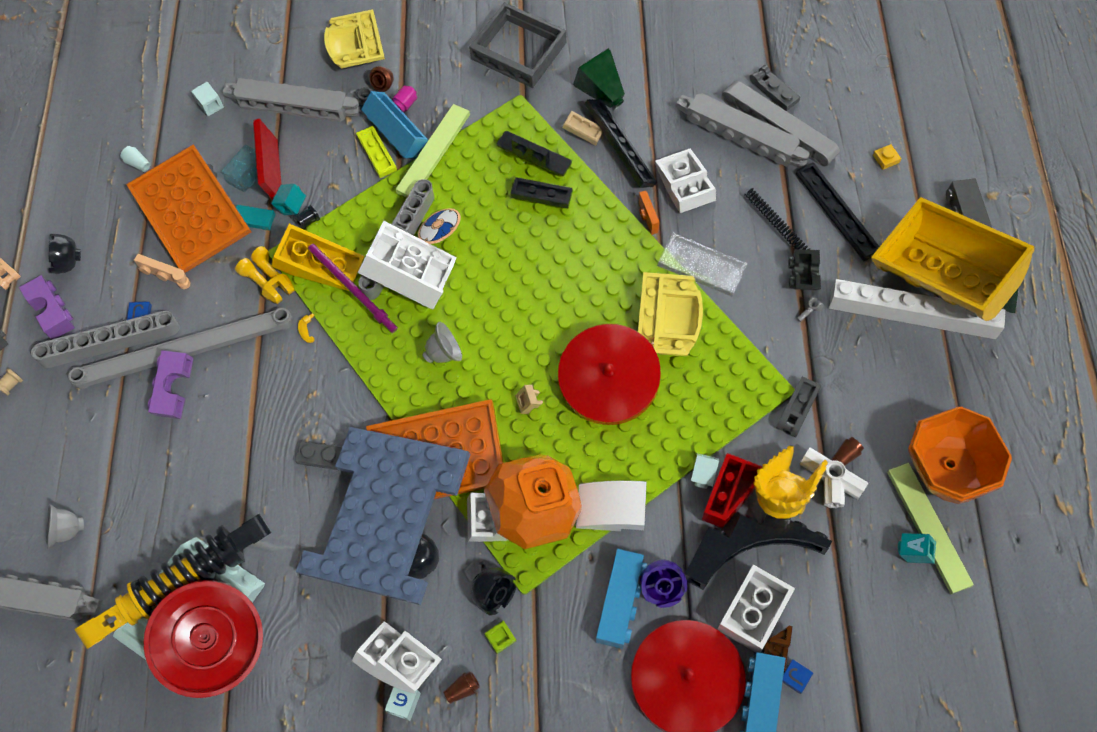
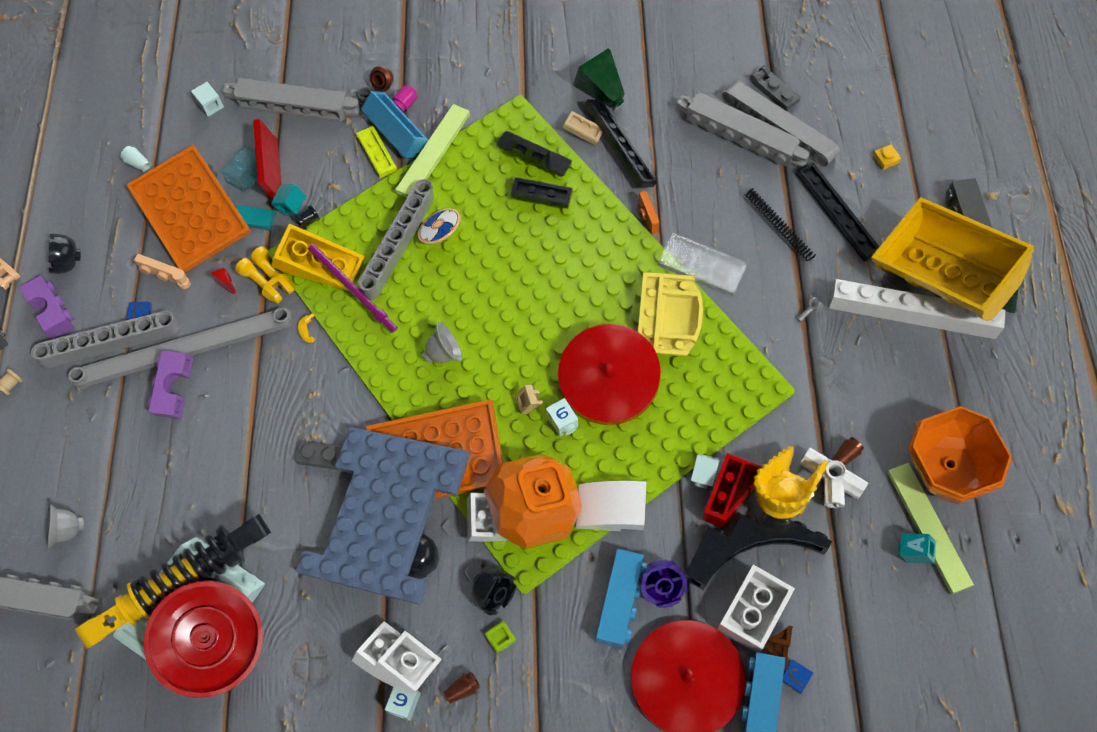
light yellow slope [324,9,385,68] -> none
white piece [358,221,457,310] -> none
dark grey window [469,2,567,88] -> none
white slope [655,148,716,213] -> none
dark grey plate [776,376,822,437] -> none
pearl dark grey cylinder [788,250,821,290] -> none
none -> red slope [211,268,236,294]
none -> light aqua brick [546,398,578,437]

